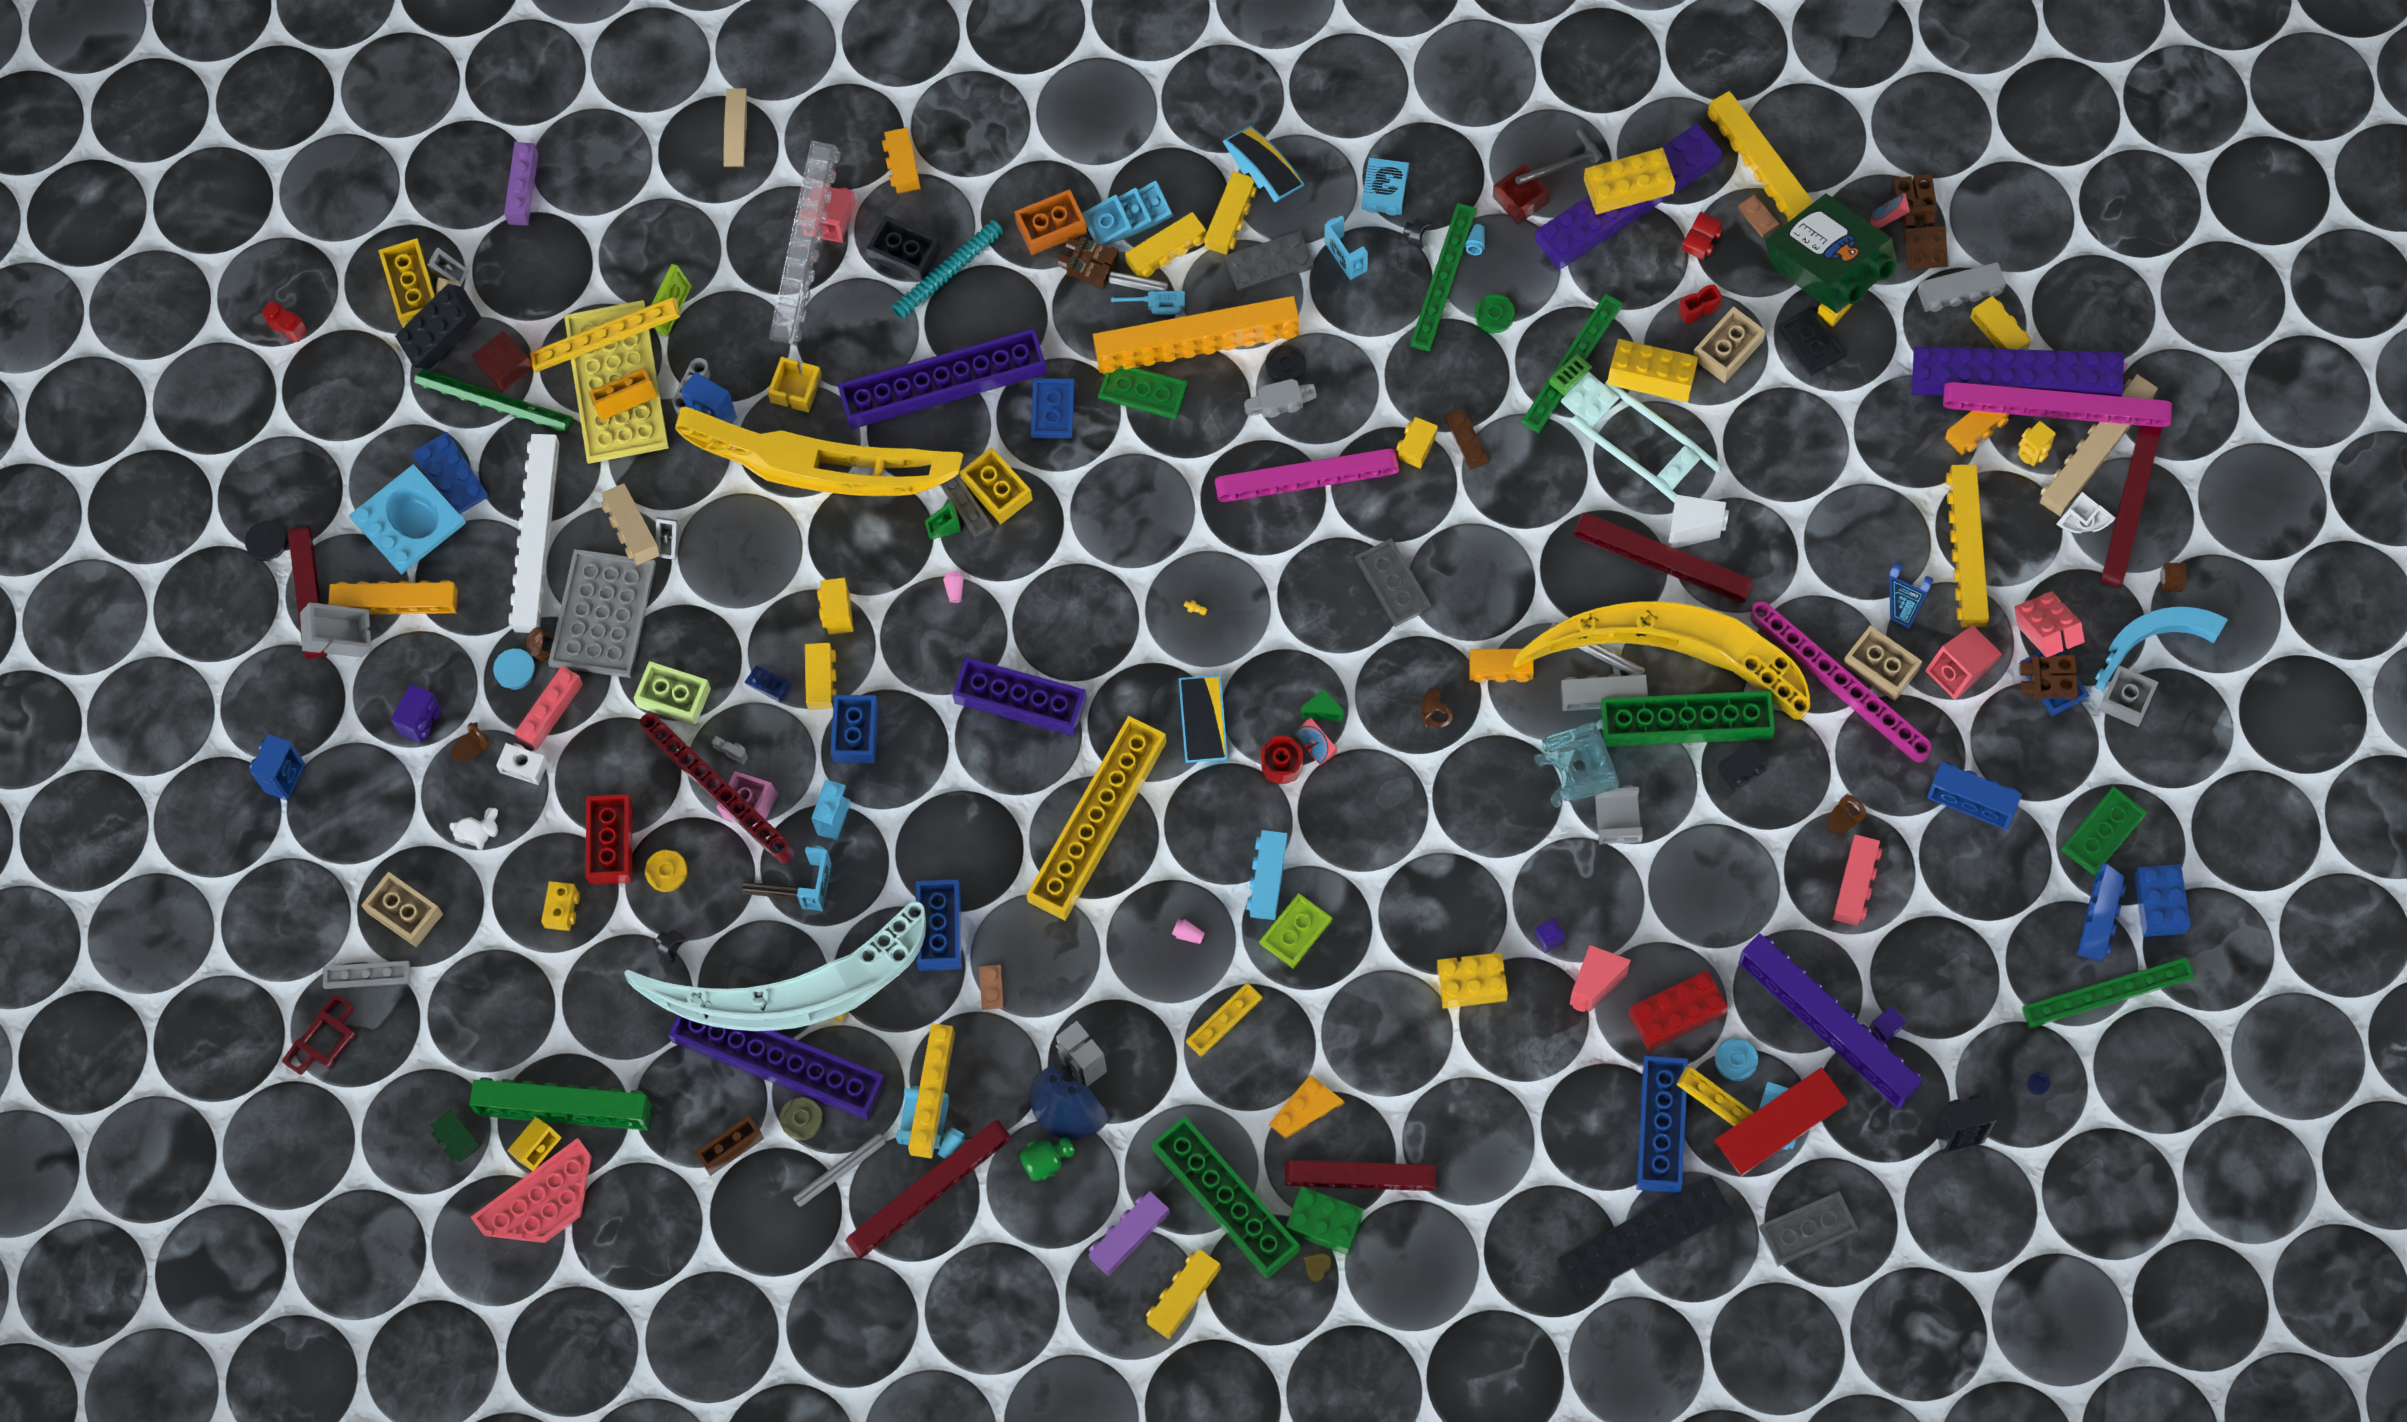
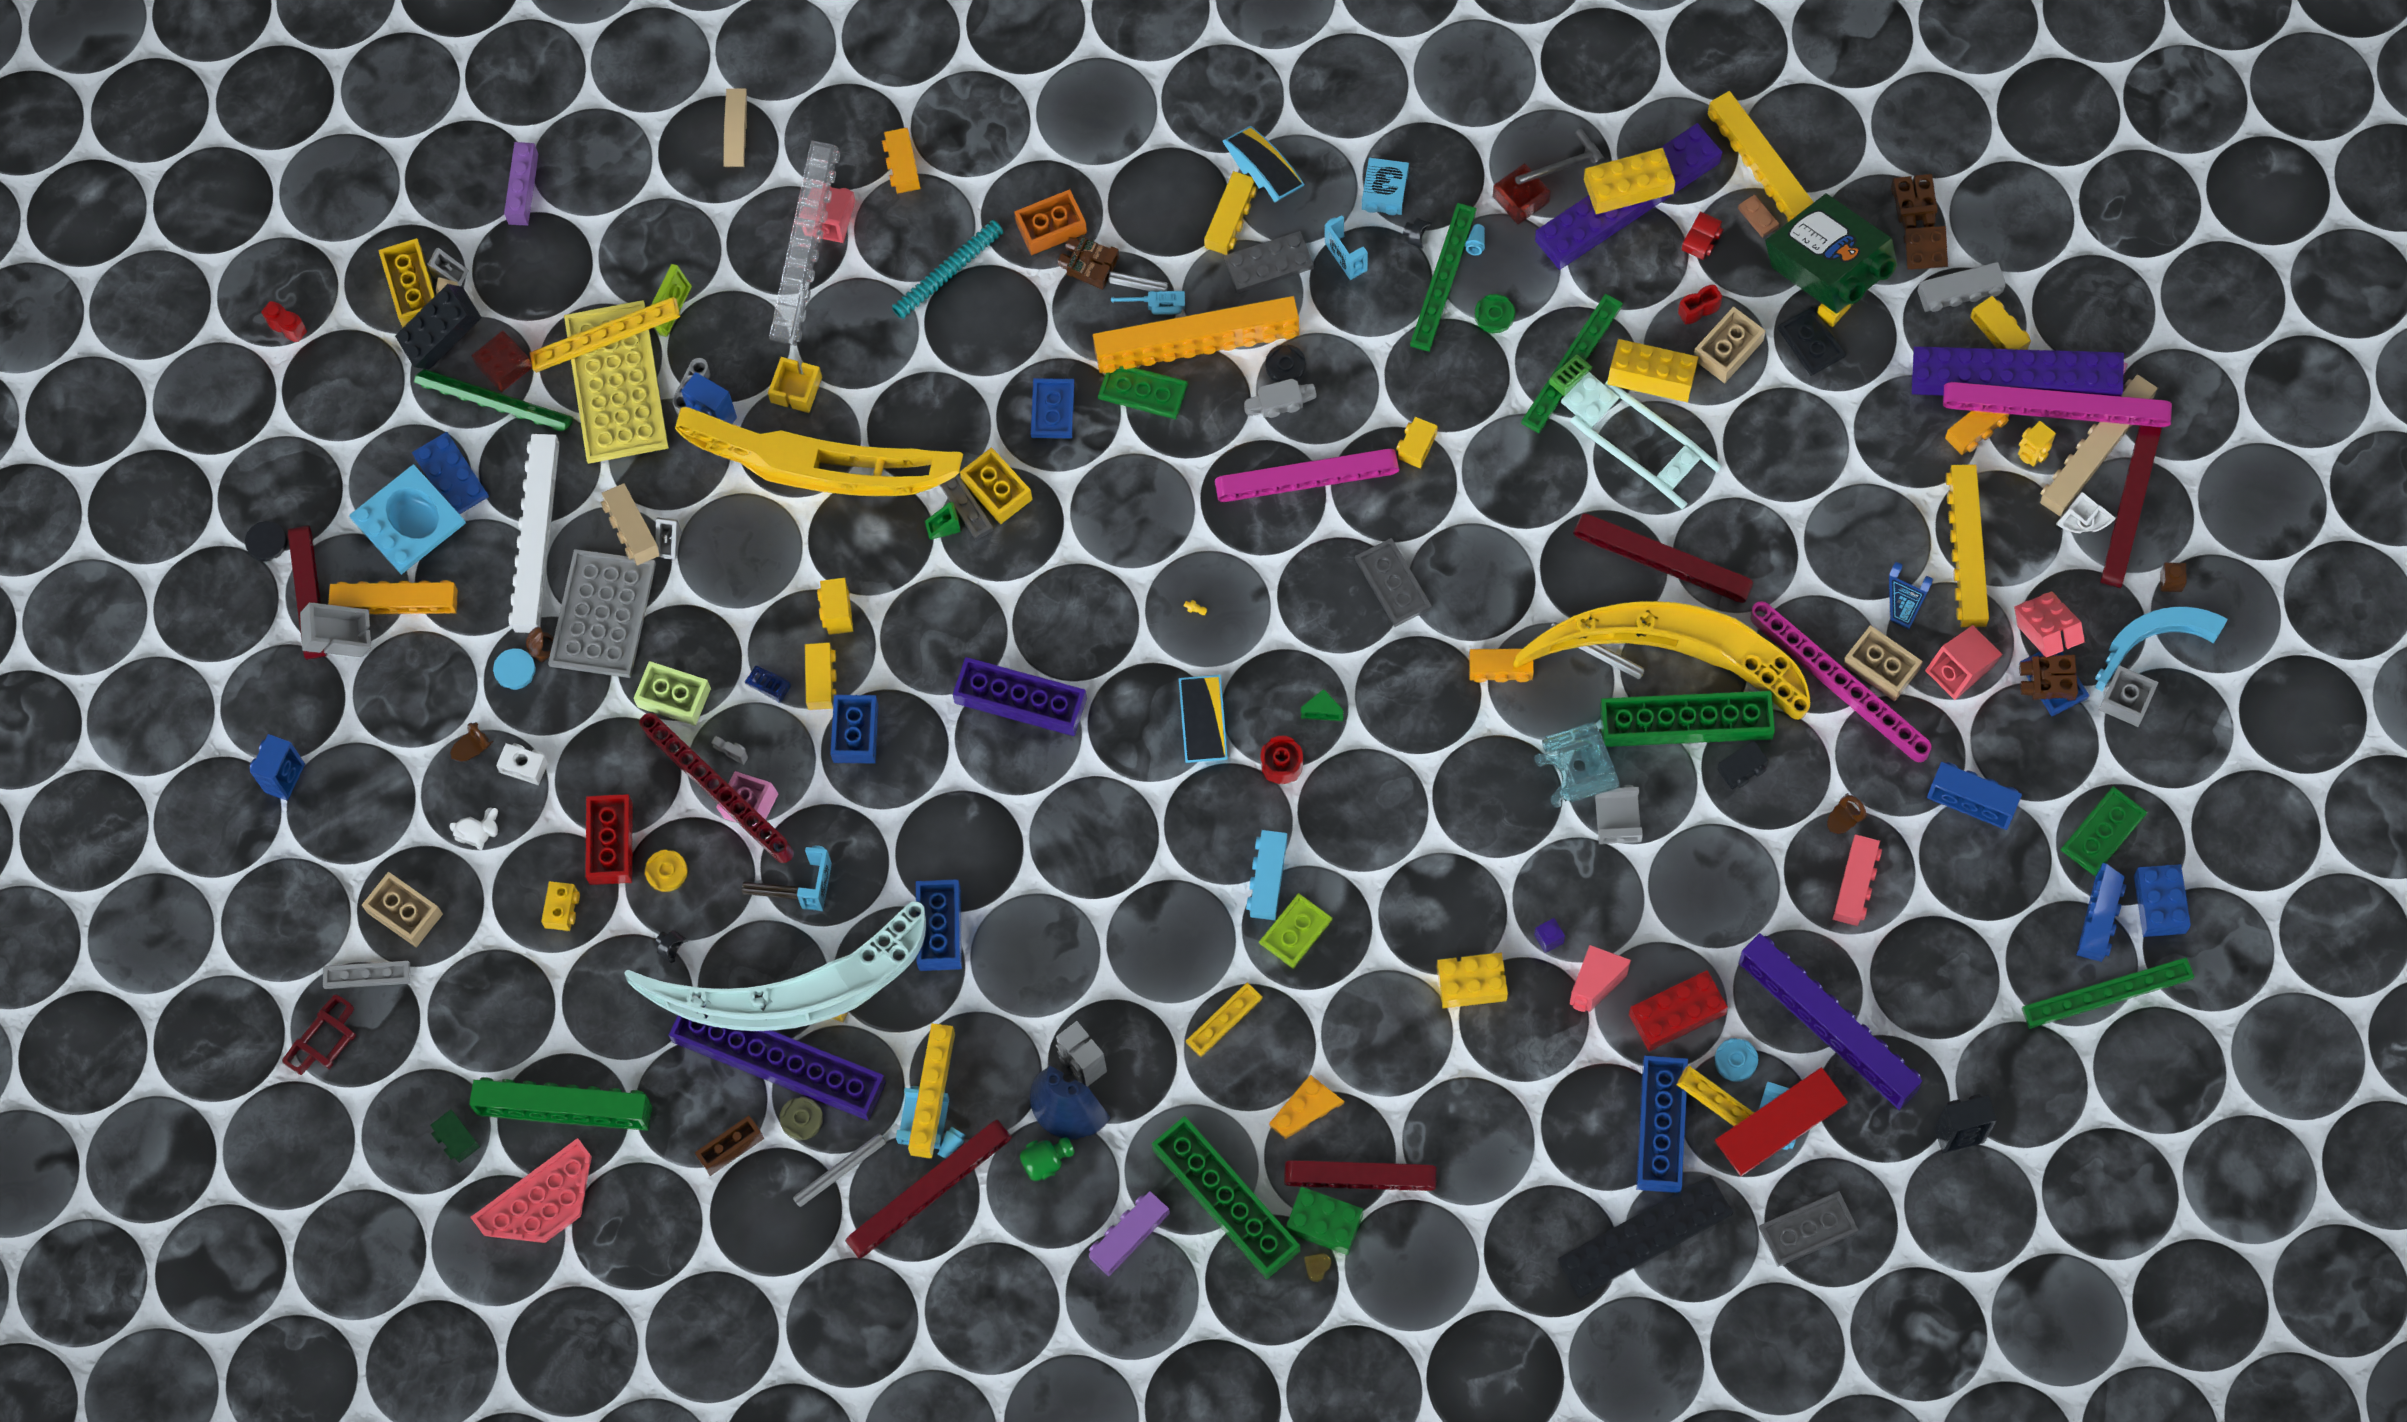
dark purple brick [390,683,441,743] -> none
yellow brick [507,1117,561,1171] -> none
coral brick [514,666,583,750] -> none
light orange brick [588,367,658,421] -> none
medium azure panel [811,780,851,840] -> none
dark purple brick [837,329,1047,430] -> none
black brick [866,216,941,281] -> none
bright pink cone [943,571,964,603] -> none
nougat plate [979,965,1004,1010] -> none
yellow brick [1026,716,1167,921] -> none
medium azure slope [1082,180,1174,246] -> none
yellow brick [1125,212,1206,278] -> none
yellow brick [1146,1249,1221,1339] -> none
bright pink cone [1172,919,1205,944] -> none
slope [1294,718,1337,765] -> none
reddish brown piece [1421,687,1453,729] -> none
reddish brown plate [1445,408,1489,470] -> none
light grey brick [1560,673,1648,711] -> none
white slope [1668,495,1729,548] -> none
dark purple brick [1869,1006,1906,1043] -> none
coral slope [1870,193,1910,229] -> none
clear blue tile [2027,1072,2050,1095] -> none

